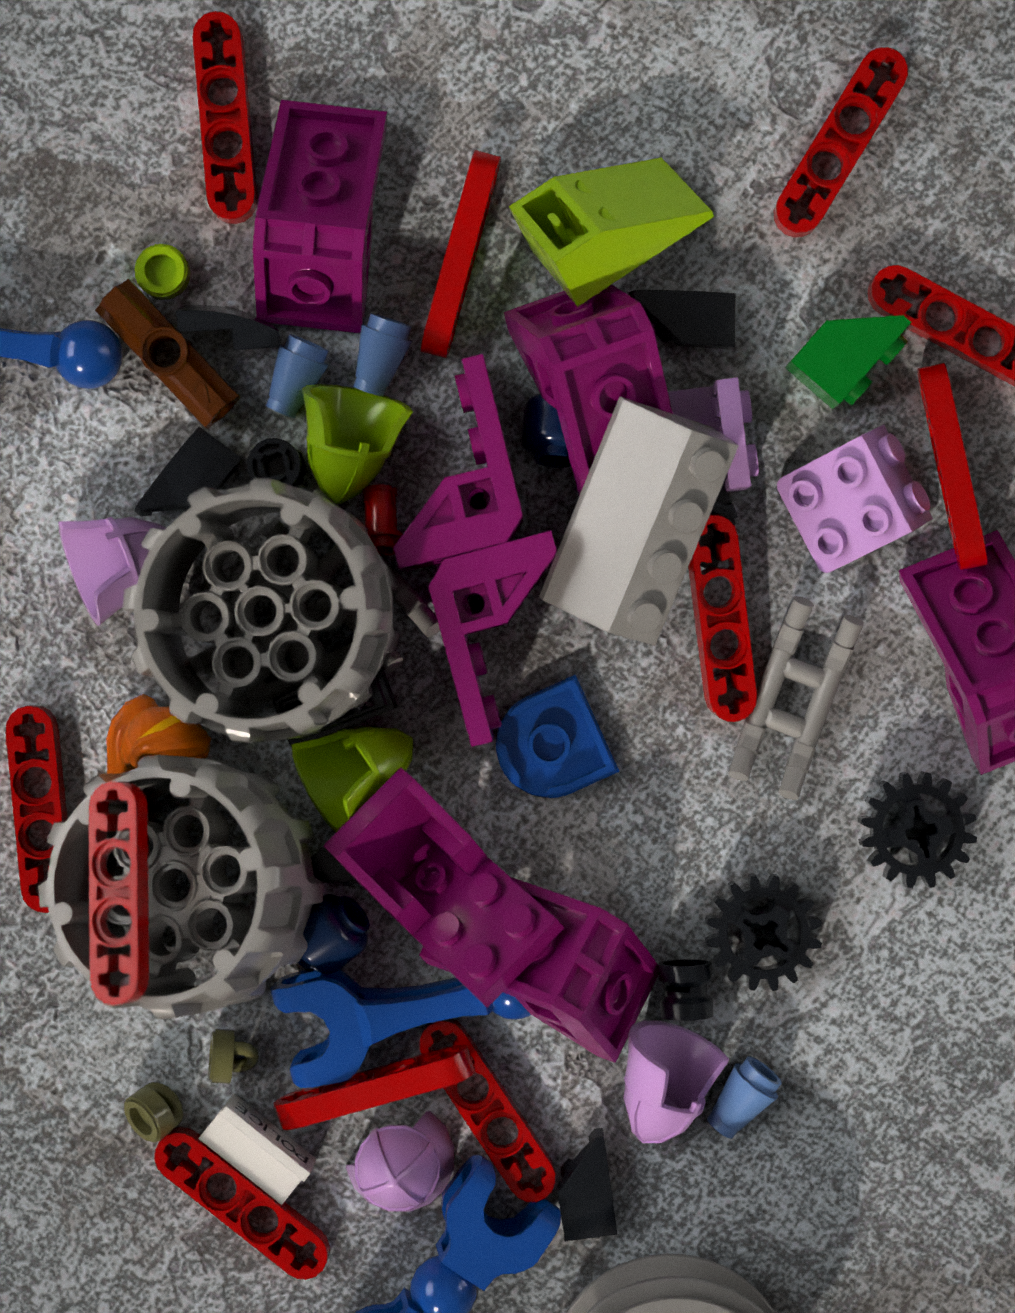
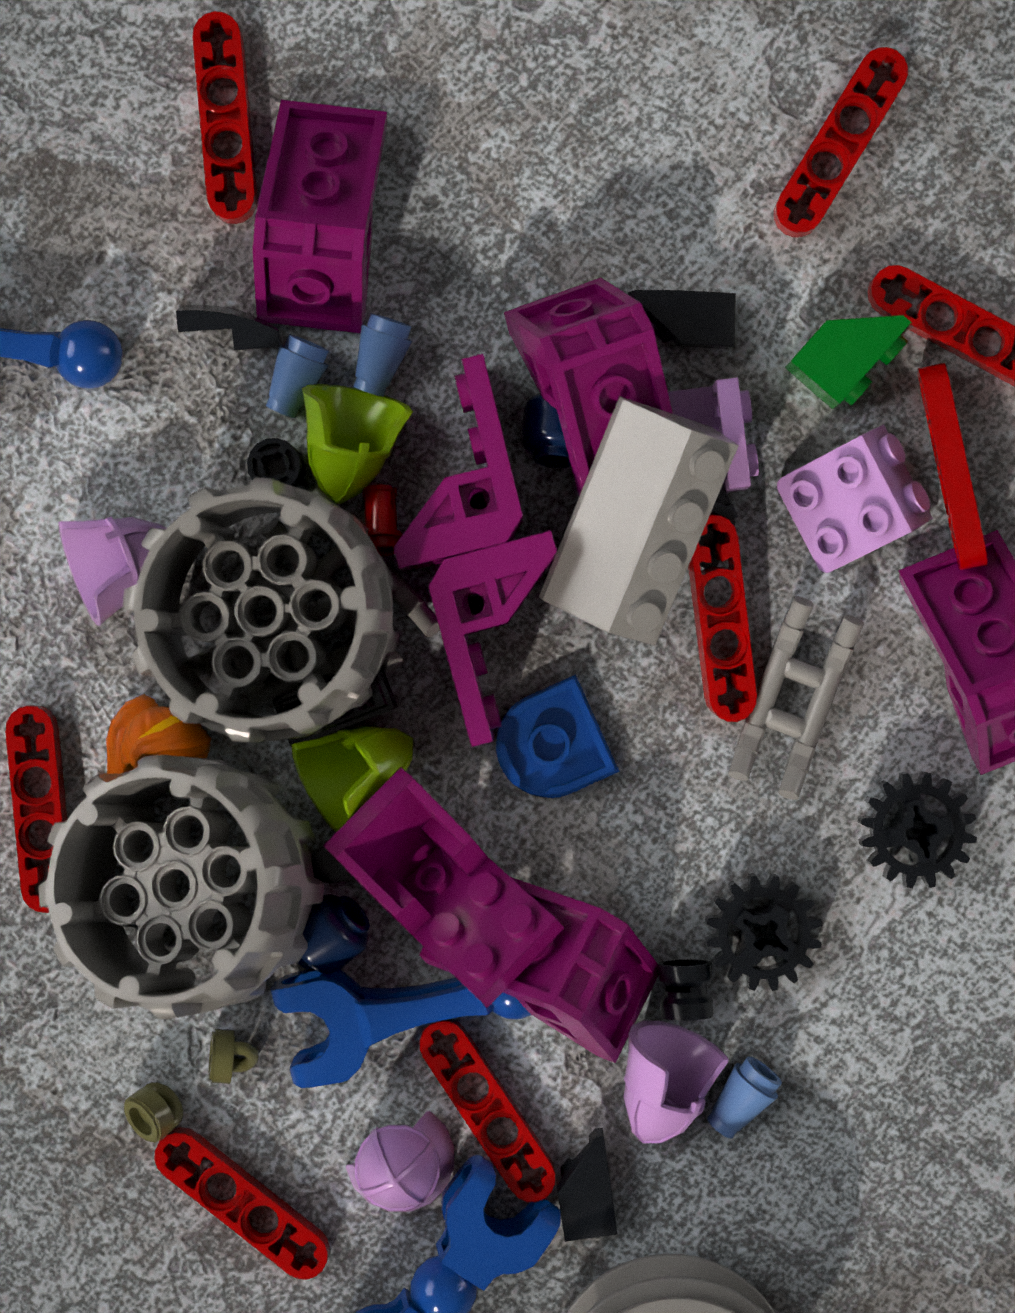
red beam [88,781,149,1006] -> none
reddish brown piece [95,279,241,429] -> none
lime tile [135,244,190,300] -> none
black slope [135,426,241,517] -> none
white panel [198,1093,316,1205] -> none
red beam [273,1044,476,1130] -> none
red beam [421,150,501,358] -> none
lime slope [508,157,714,307] -> none

